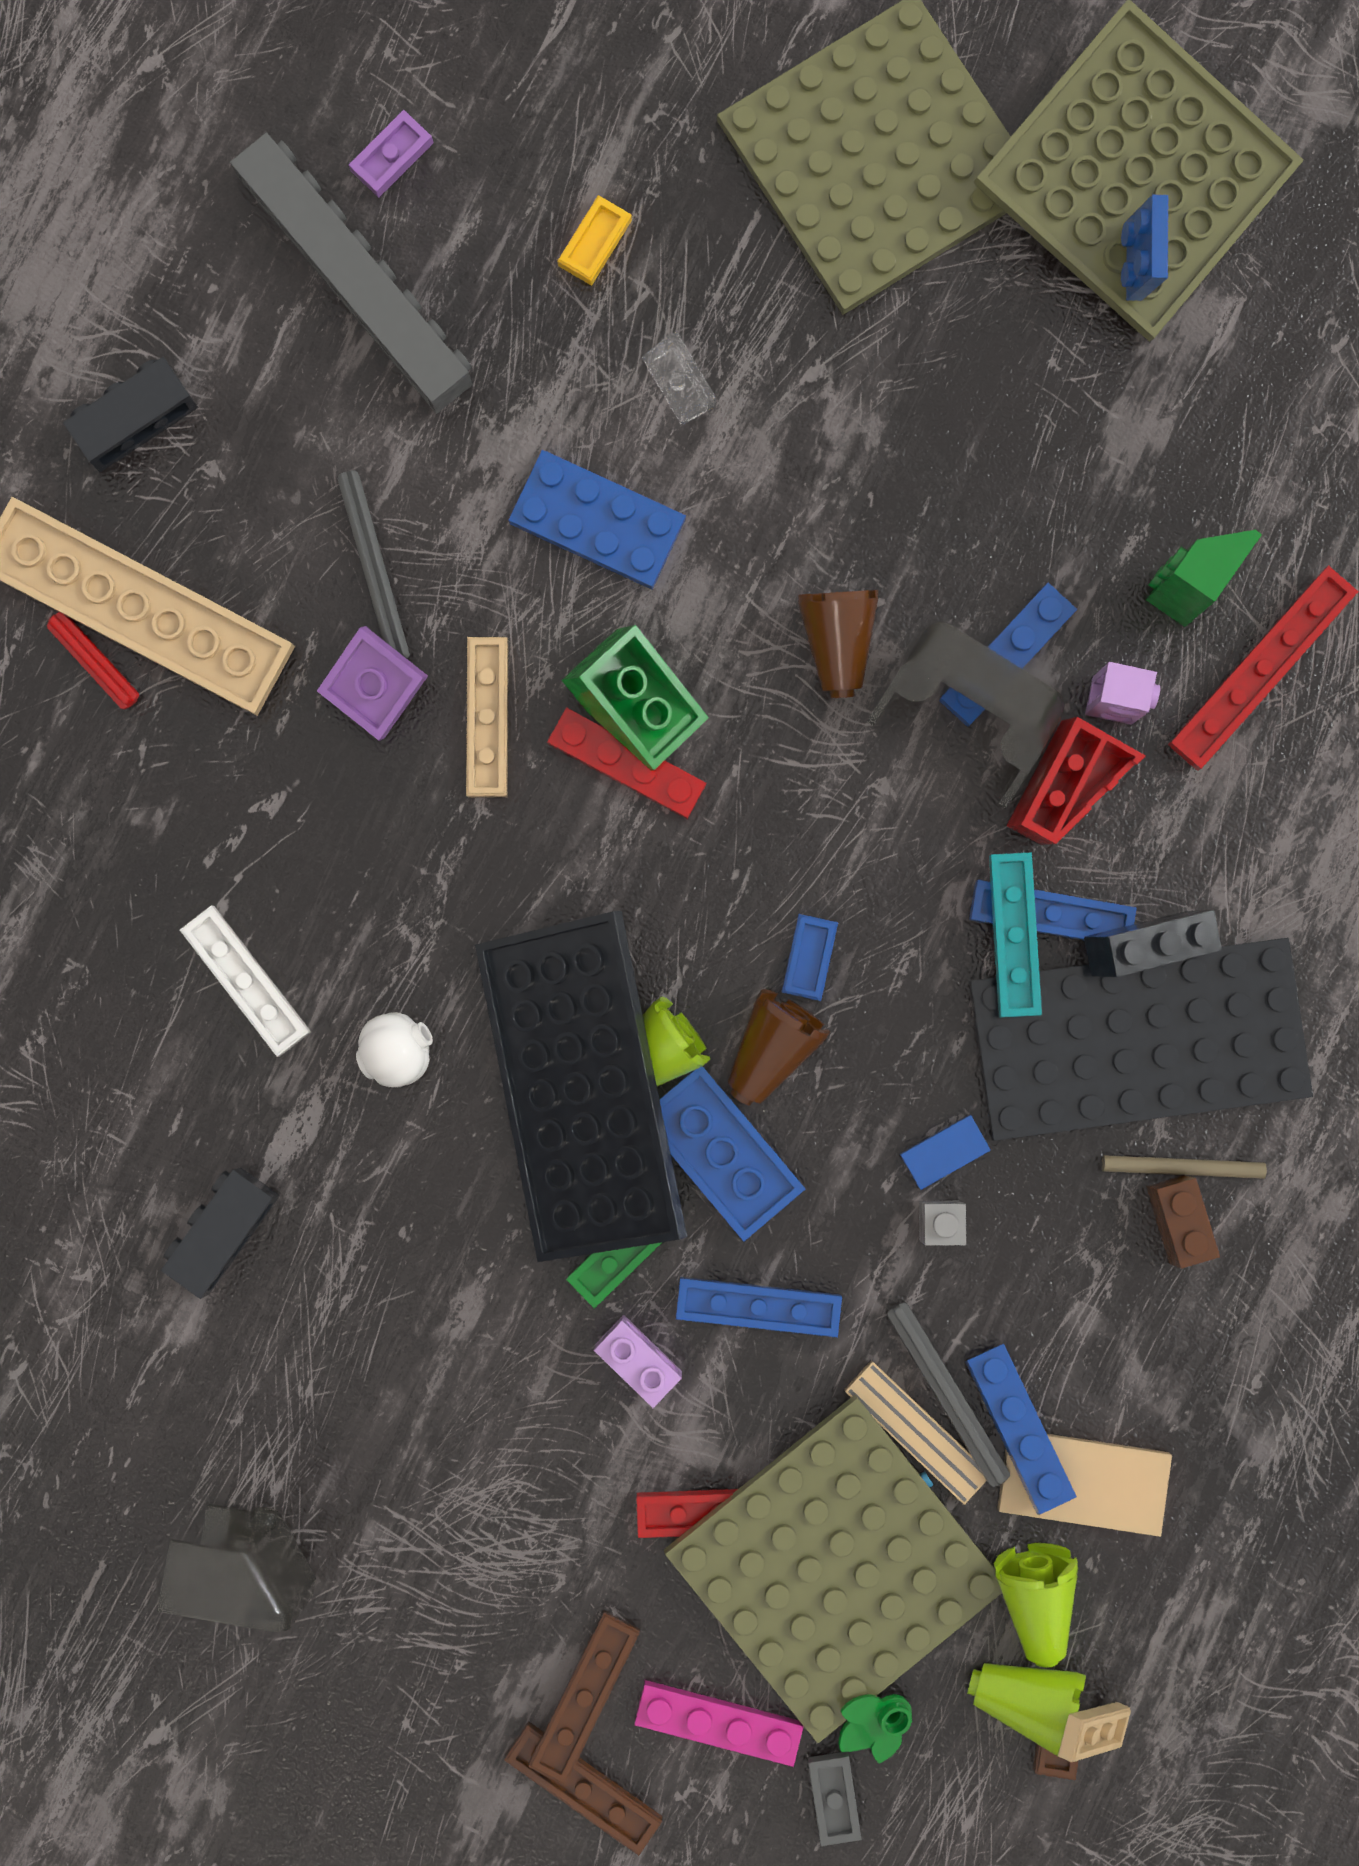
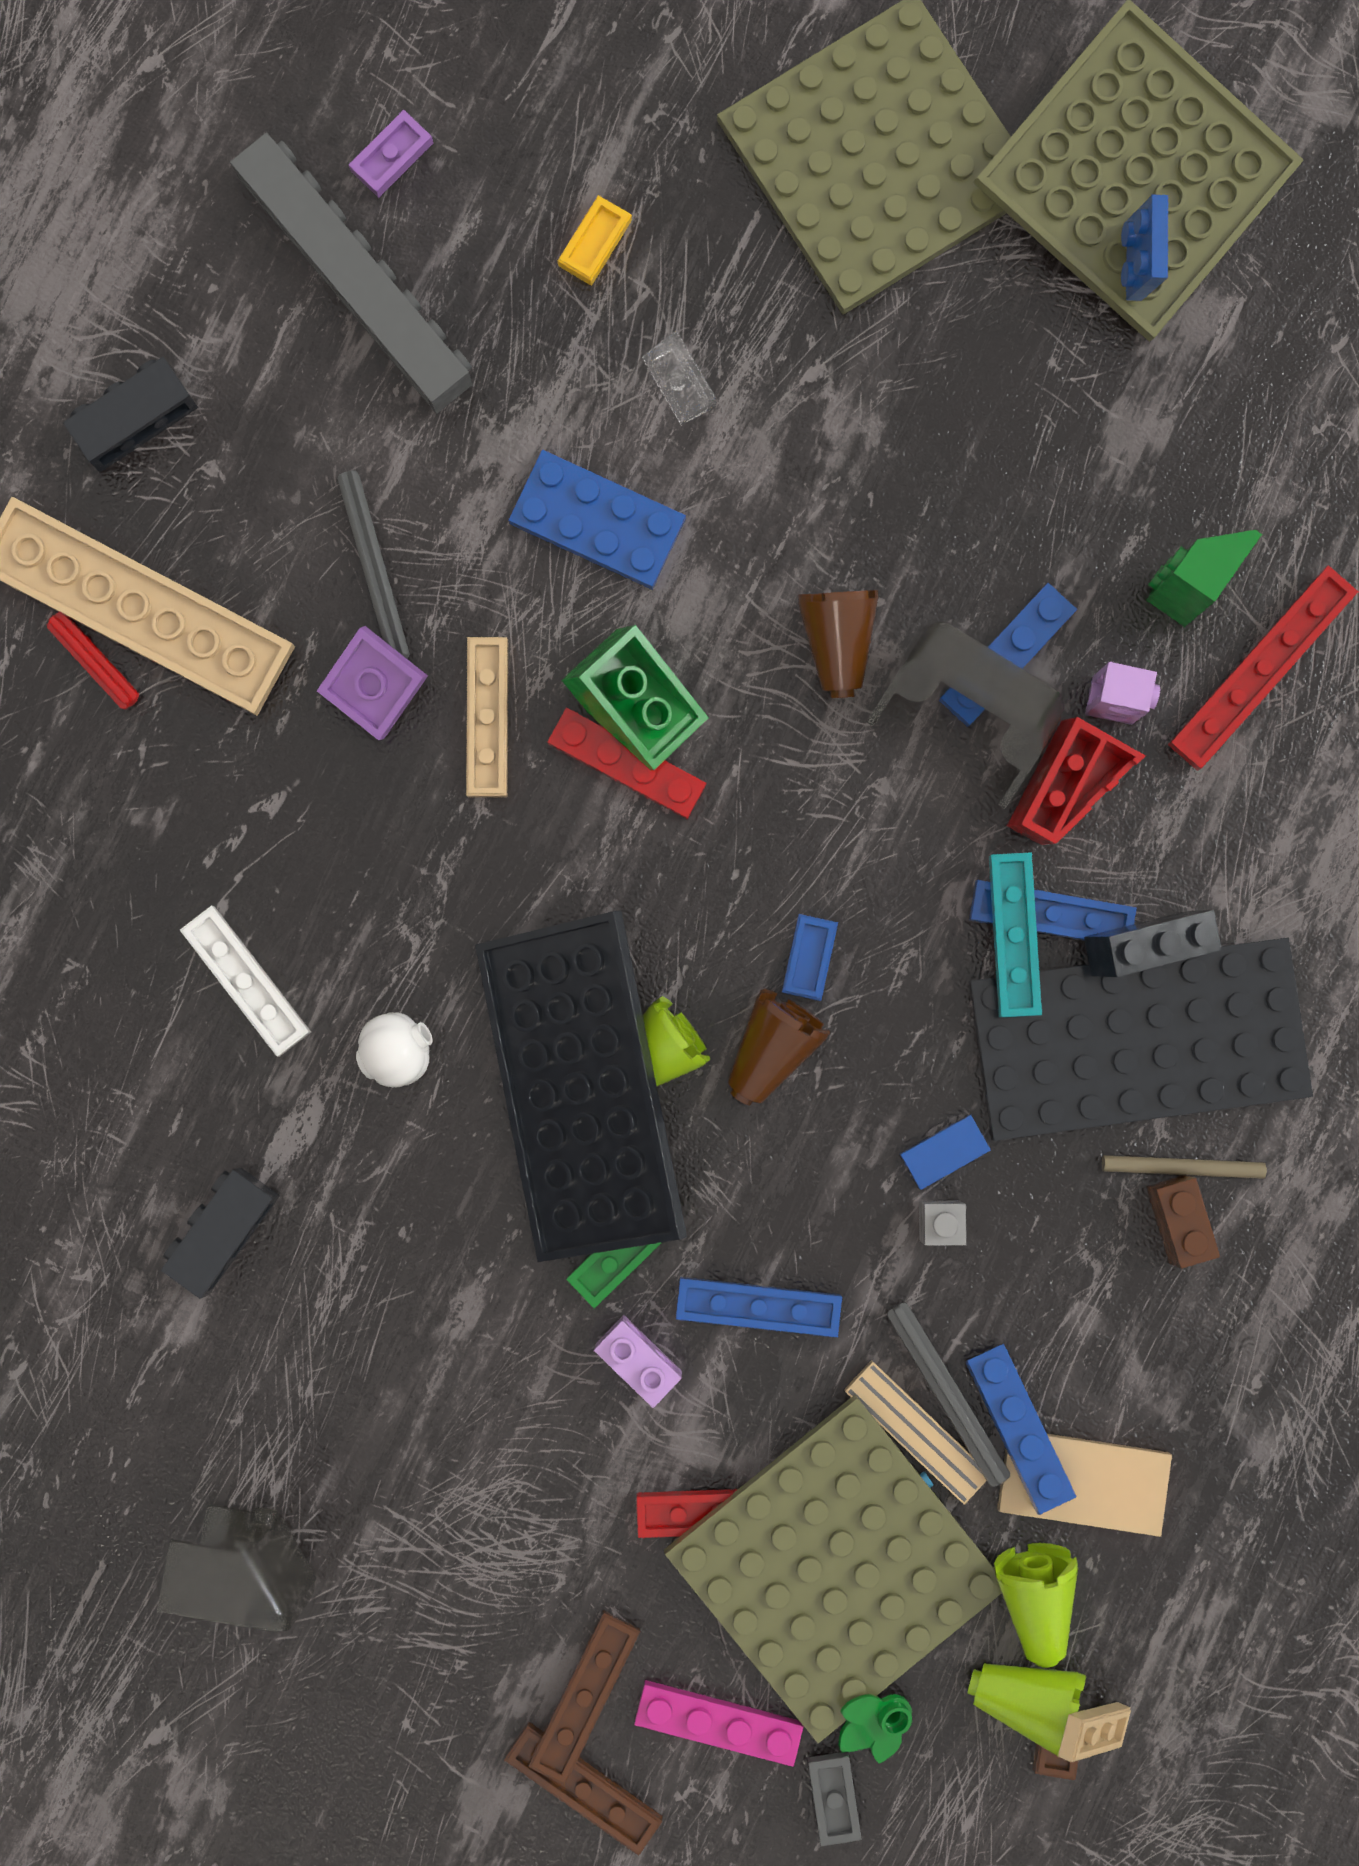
blue plate [659,1067,805,1241] -> none

